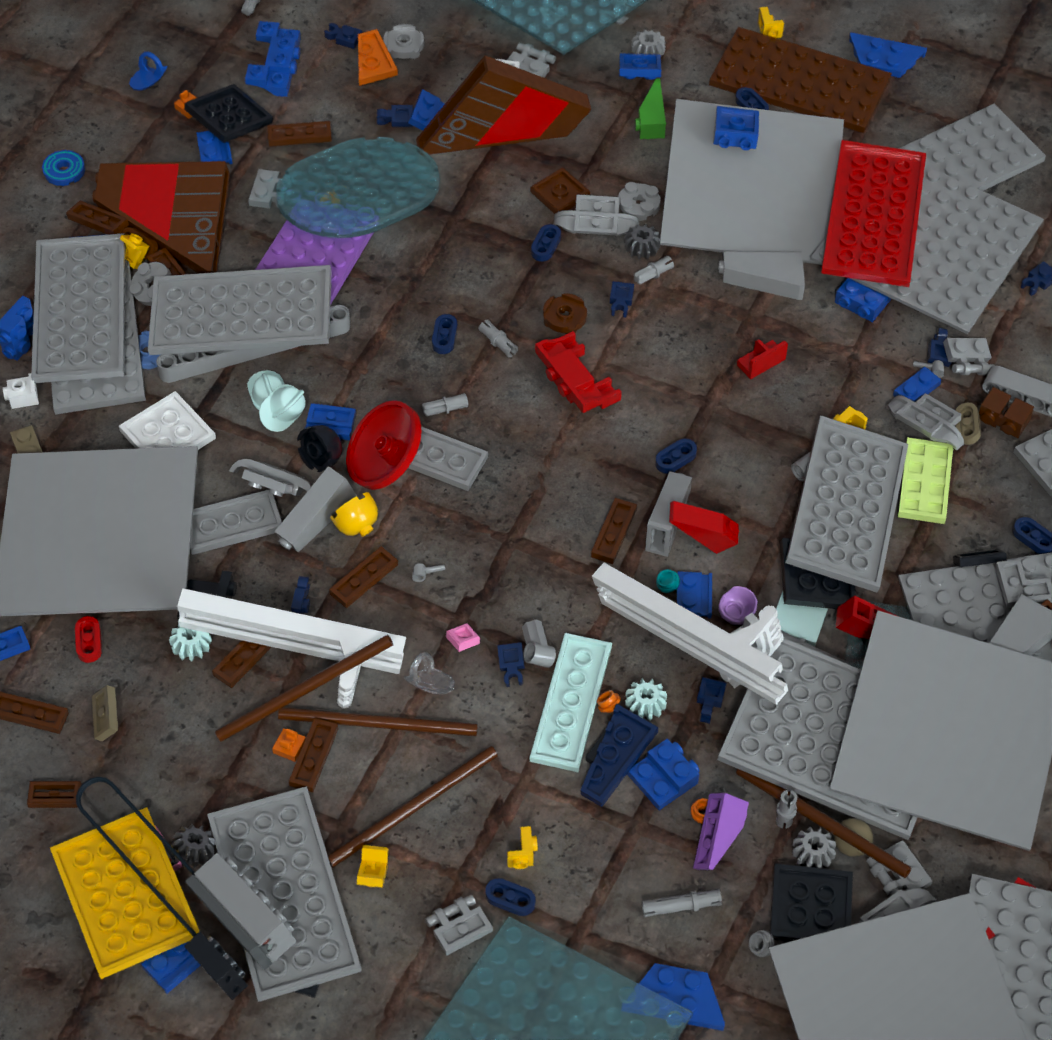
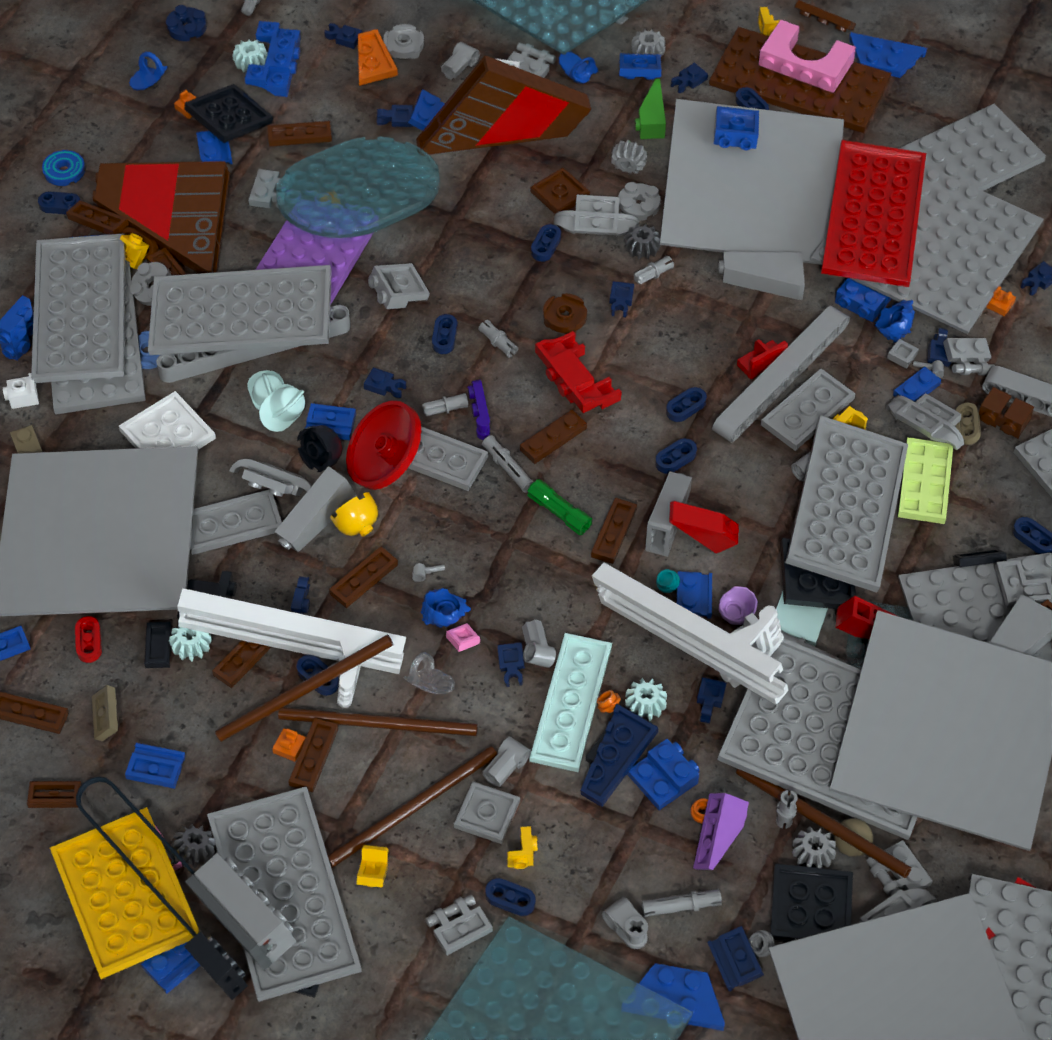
none -> dark blue plate [38,192,80,215]
none -> blue plate [125,743,185,789]
none -> black tile [144,622,172,668]
none -> dark blue plate [166,5,207,41]
none -> light aqua gear [233,39,267,73]
none -> dark blue plate [297,655,339,696]
none -> dark blue plate [364,367,407,398]
none -> light grey plate [368,263,430,309]
none -> blue hair [420,588,471,628]
none -> light grey piece [441,42,480,80]
none -> light grey plate [454,781,520,844]
none -> dark purple plate [468,380,490,440]
none -> light grey pin [482,435,534,493]
none -> light grey piece [483,736,531,787]
none -> reddish brown plate [520,410,587,464]
none -> green axle [527,479,593,535]
none -> blue piece [559,52,598,84]
none -> light grey piece [602,897,648,949]
none -> light grey gear [611,140,647,174]
none -> dark blue plate [666,387,707,422]
none -> dark blue plate [671,63,708,93]
none -> dark blue plate [707,926,764,992]
none -> light grey beam [712,305,850,443]
none -> bright pink arch [759,20,856,93]
none -> light grey plate [761,369,856,451]
none -> reddish brown plate [795,0,856,32]
none -> blue hair [875,299,915,343]
none -> light grey plate [887,339,919,369]
none -> orange tile [986,286,1016,316]

